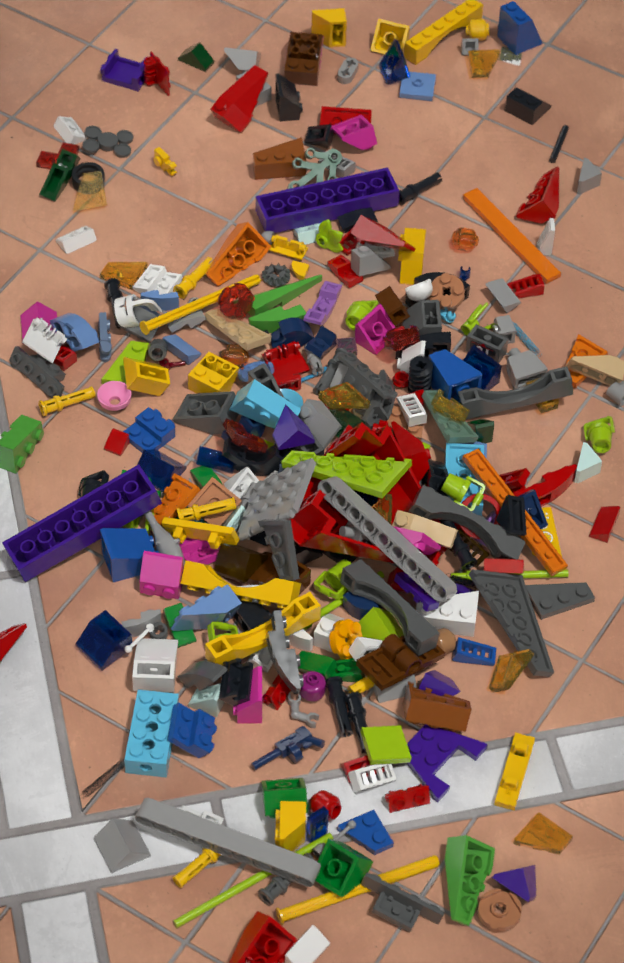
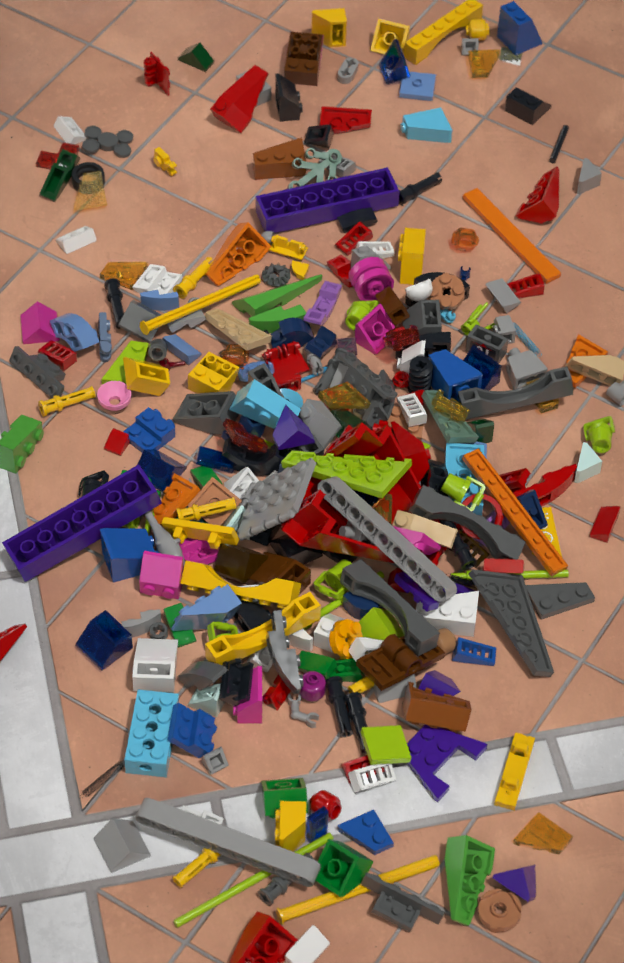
white hinge [22,317,67,363] -> none
dark purple panel [100,49,146,92] -> none
white helmet [114,294,162,327] -> none
white hinge [125,623,154,653] -> none
clear red plate [218,283,255,319] -> none
light grey slope [224,47,261,73] -> none
dark blue piece [251,726,325,770] -> none
dark grey wing [258,519,300,580] -> none
light aqua slope [293,223,320,245] -> none
light grey hinge [312,820,356,859] -> none
lime plate [316,219,343,253] -> none
dark pink slope [332,115,377,150] -> none
wedge [351,215,416,252] -> none
red hinge [385,784,430,813] -> none
clear yellow wing [489,649,534,693] -> none
black slope [496,495,527,536] -> none
white slope [537,218,555,255] -> none
none -> light grey slope [202,747,229,775]
none -> dark pink wheel [349,257,394,301]
none -> medium azure slope [400,108,452,143]

